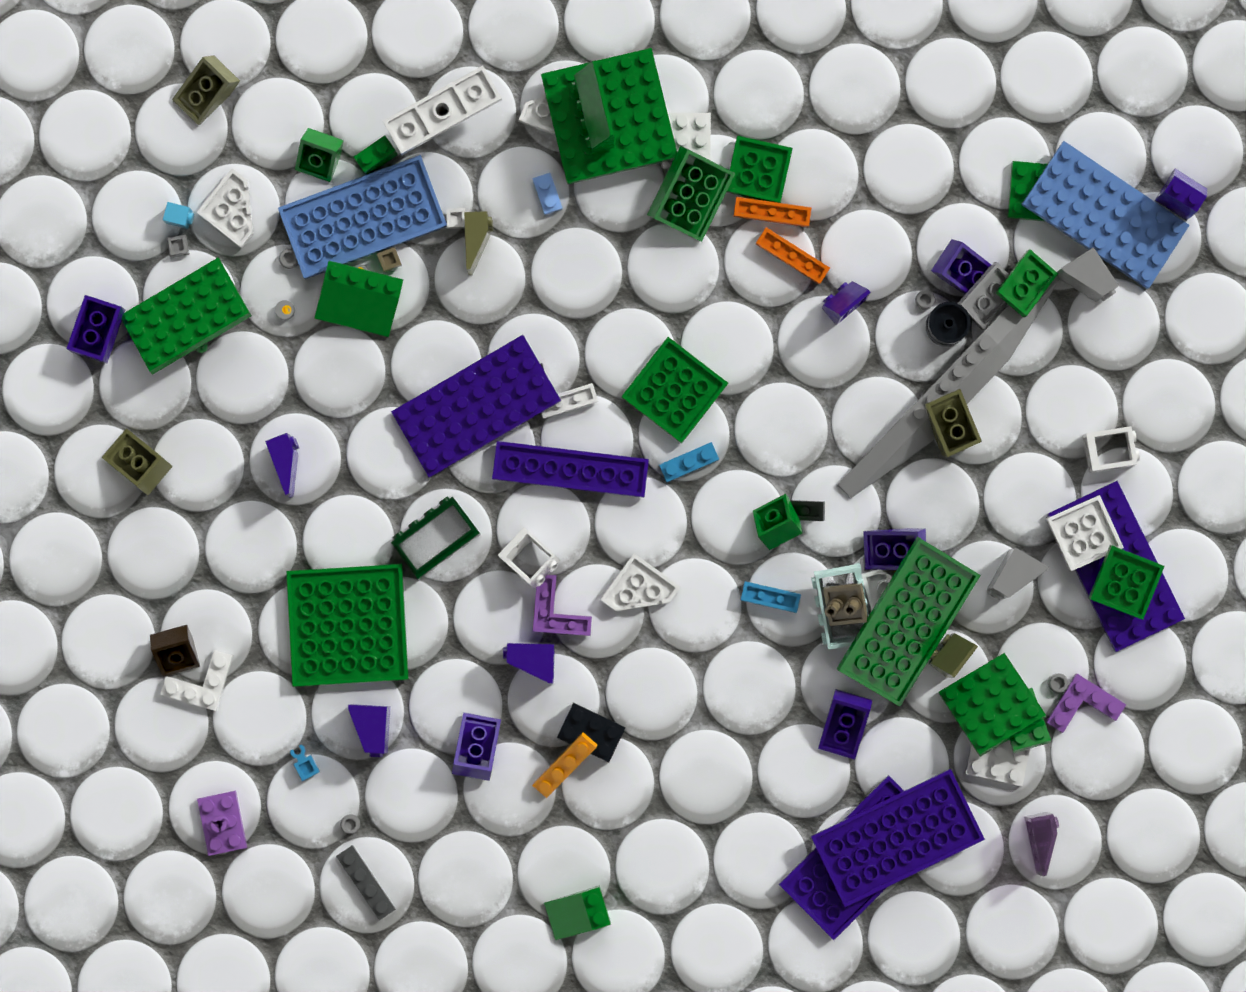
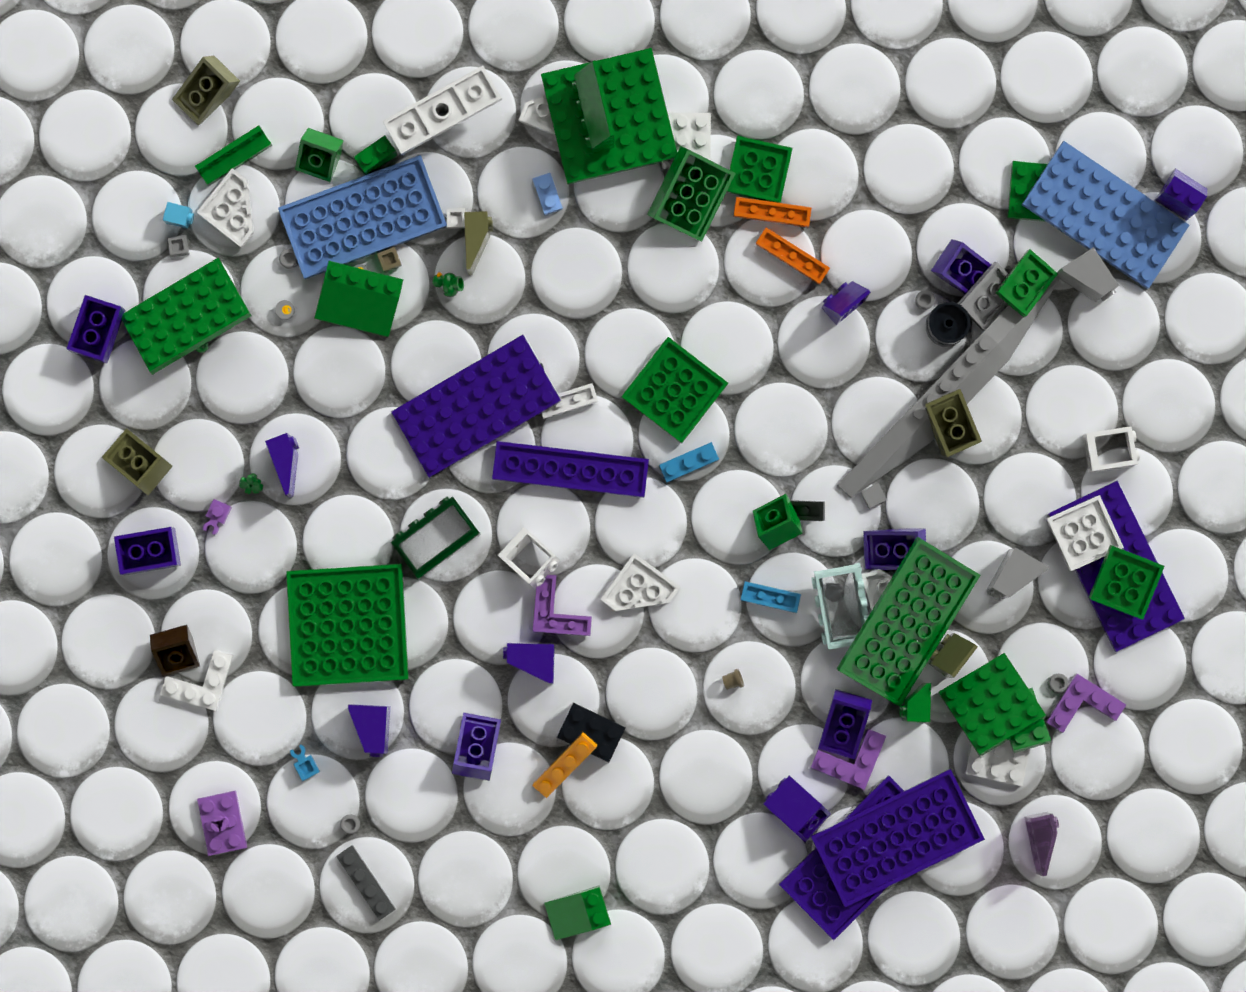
dark tan plate [823,583,868,626] -> none
none -> dark purple brick [114,527,181,576]
none -> green fence [195,125,272,186]
none -> medium lavender plate [203,499,232,535]
none -> green plant [239,473,264,494]
none -> green animal [432,272,464,297]
none -> dark tan piece [722,668,744,690]
none -> dark purple slope [764,775,831,843]
none -> medium lavender plate [810,729,886,790]
none -> light grey tile [861,483,887,509]
none -> green slope [899,683,931,722]

